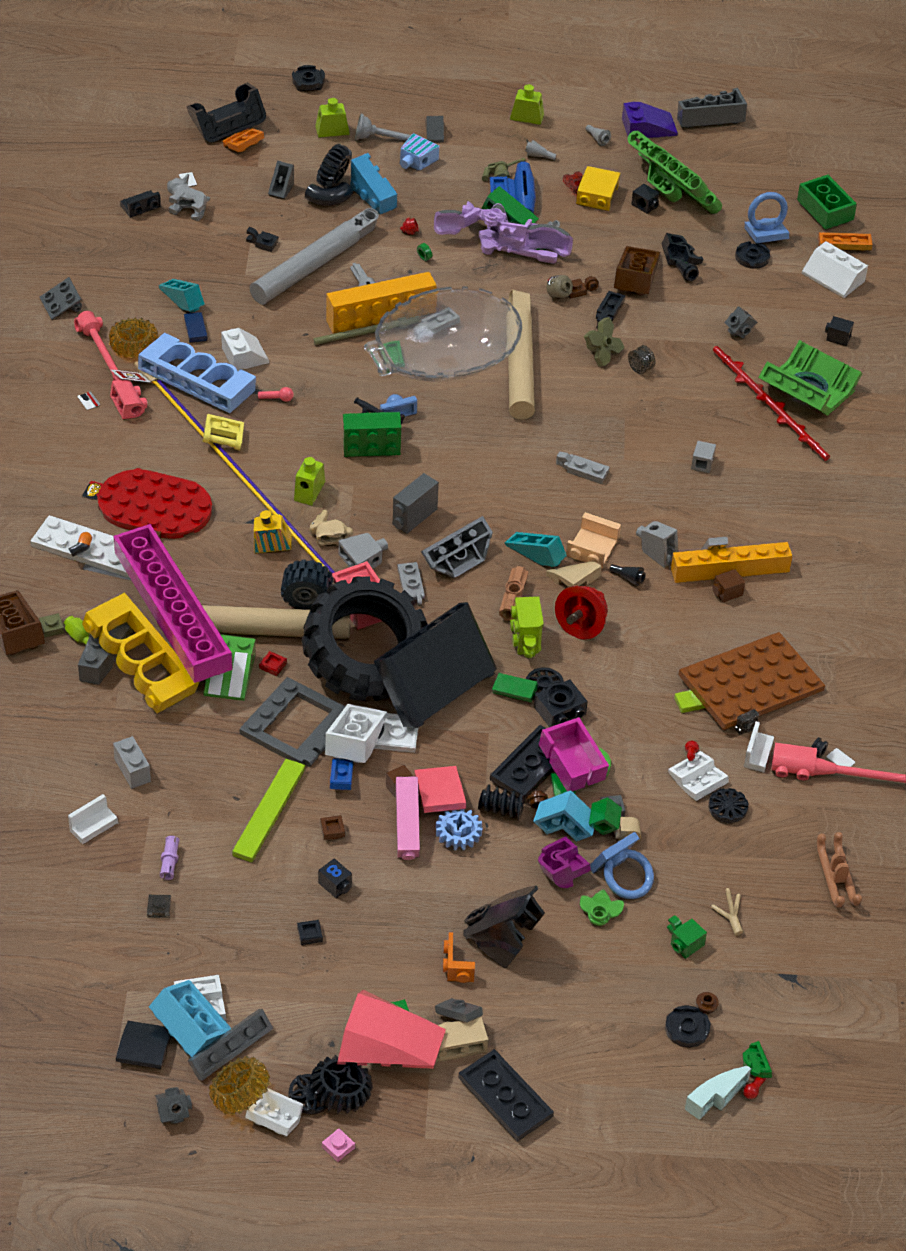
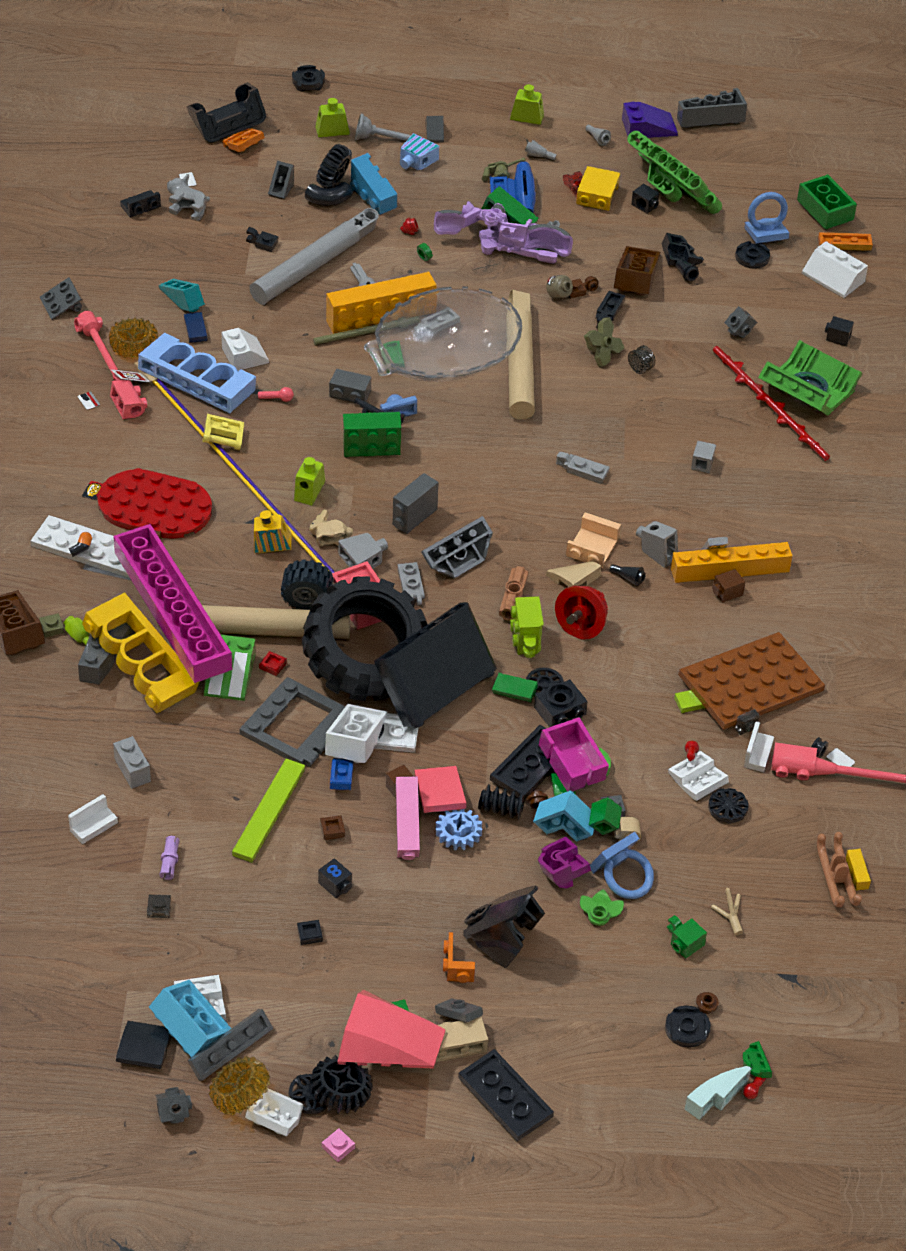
teal slope [505,532,567,567] -> none
none -> dark grey brick [329,369,372,402]
none -> yellow piece [846,849,871,890]

